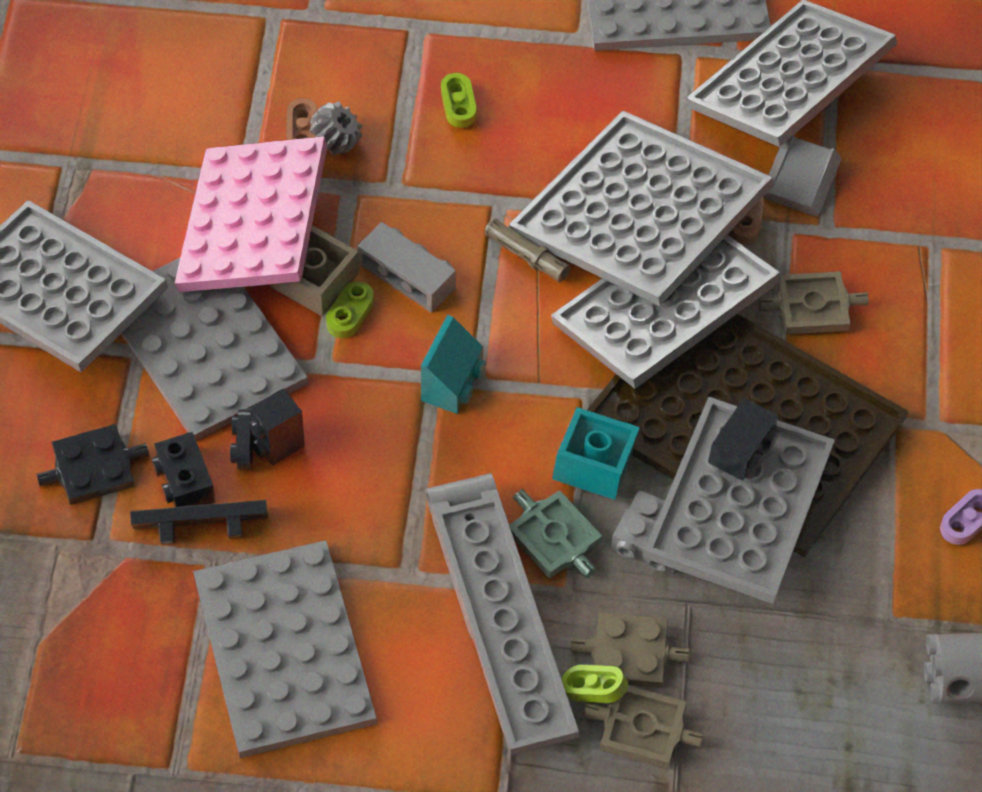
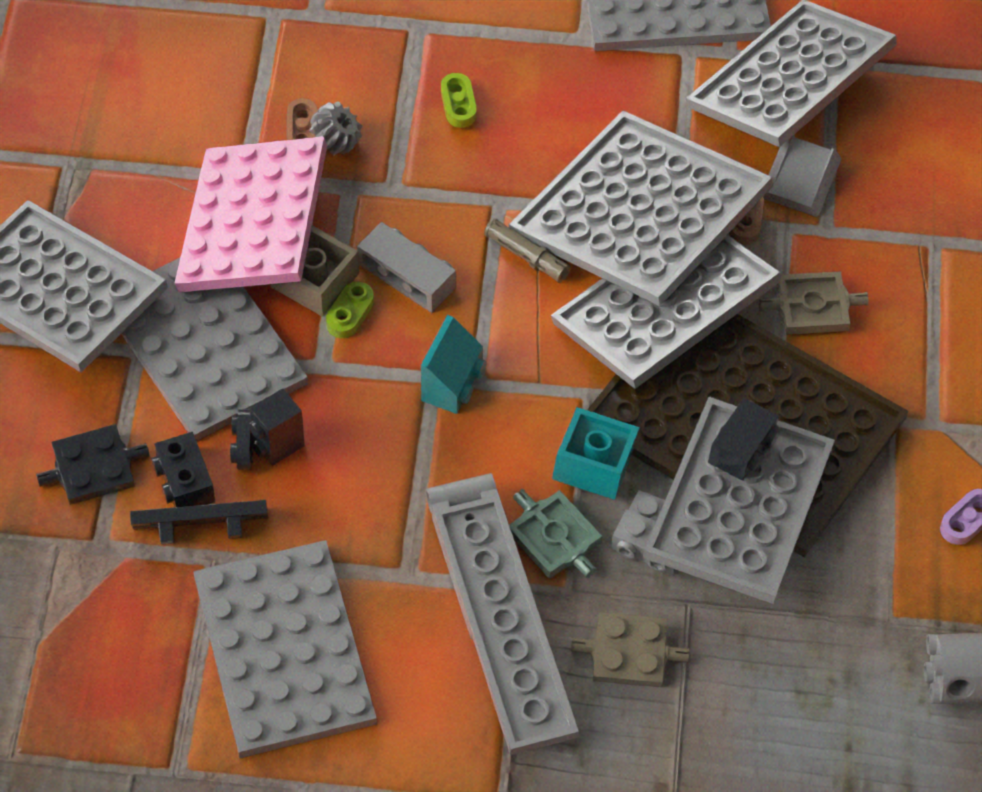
lime plate [561,665,628,703] -> none
dark tan plate [584,686,704,769] -> none

